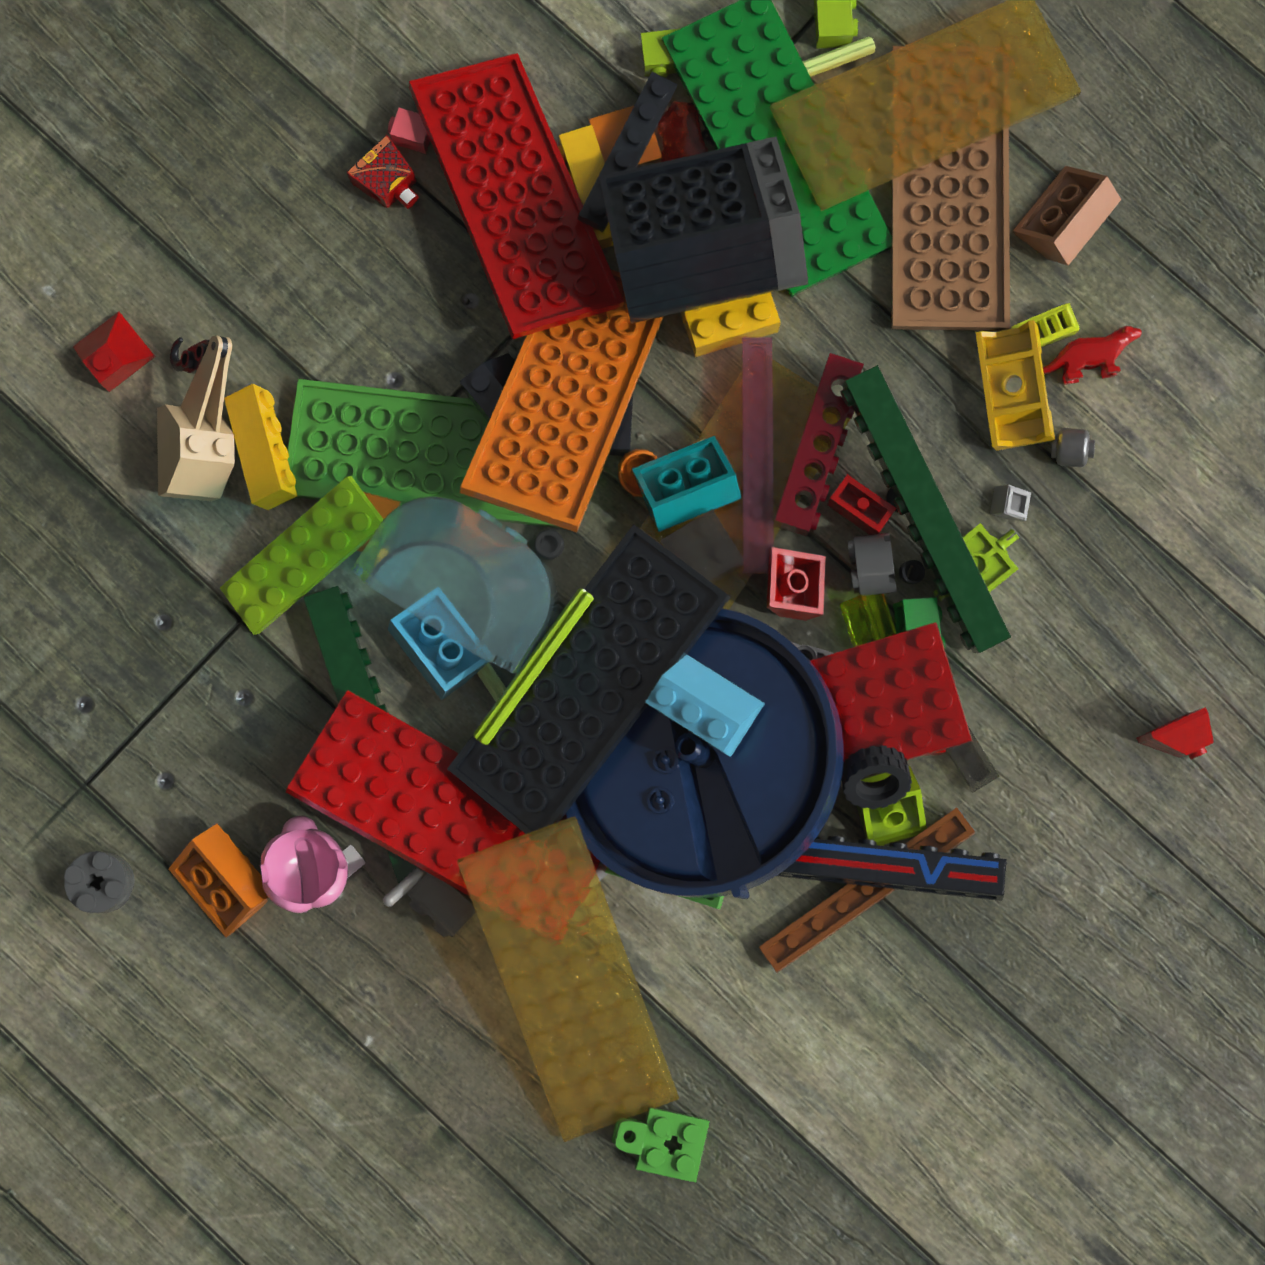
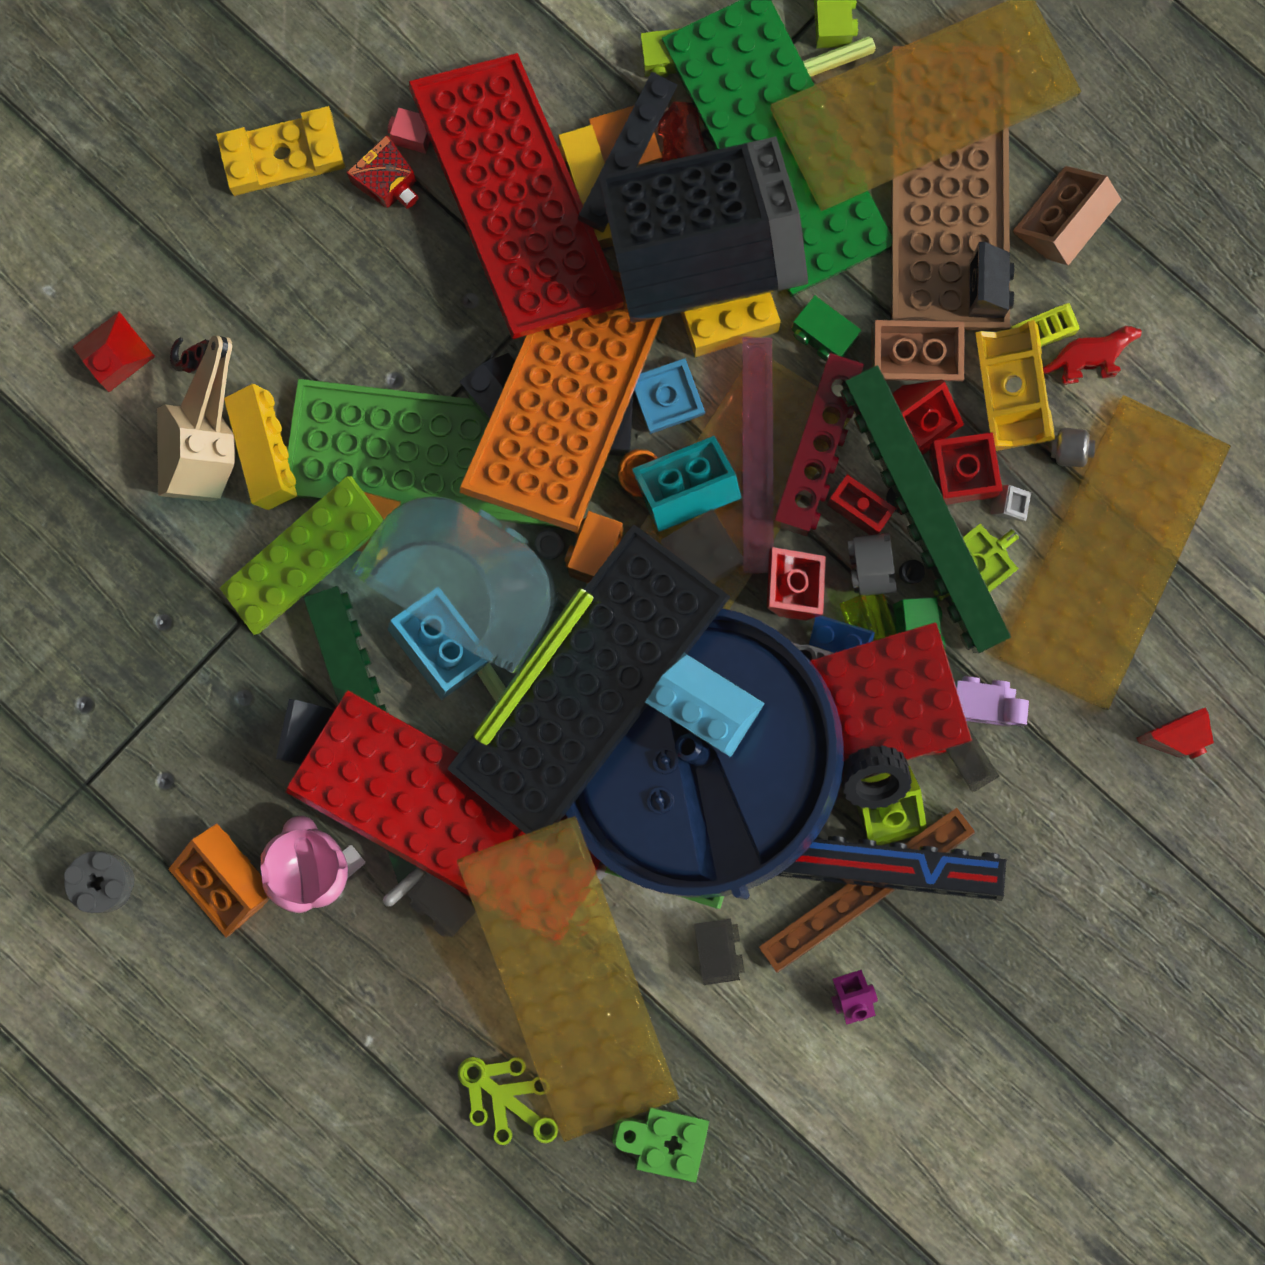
none -> yellow piece [216,106,346,196]
none -> black slope [276,699,334,766]
none -> lime plant [458,1057,558,1145]
none -> orange brick [564,511,623,583]
none -> dark azure plate [634,358,705,434]
none -> clear smoke brick [694,918,744,985]
none -> green brick [791,295,862,361]
none -> blue plate [809,616,875,653]
none -> magenta brick [831,970,878,1025]
none -> nougat slope [871,320,964,381]
none -> red slope [892,379,964,455]
none -> red brick [929,432,1003,505]
none -> lavender hinge [955,676,1029,726]
none -> black slope [969,242,1015,318]
none -> clear yellow plate [998,395,1231,710]

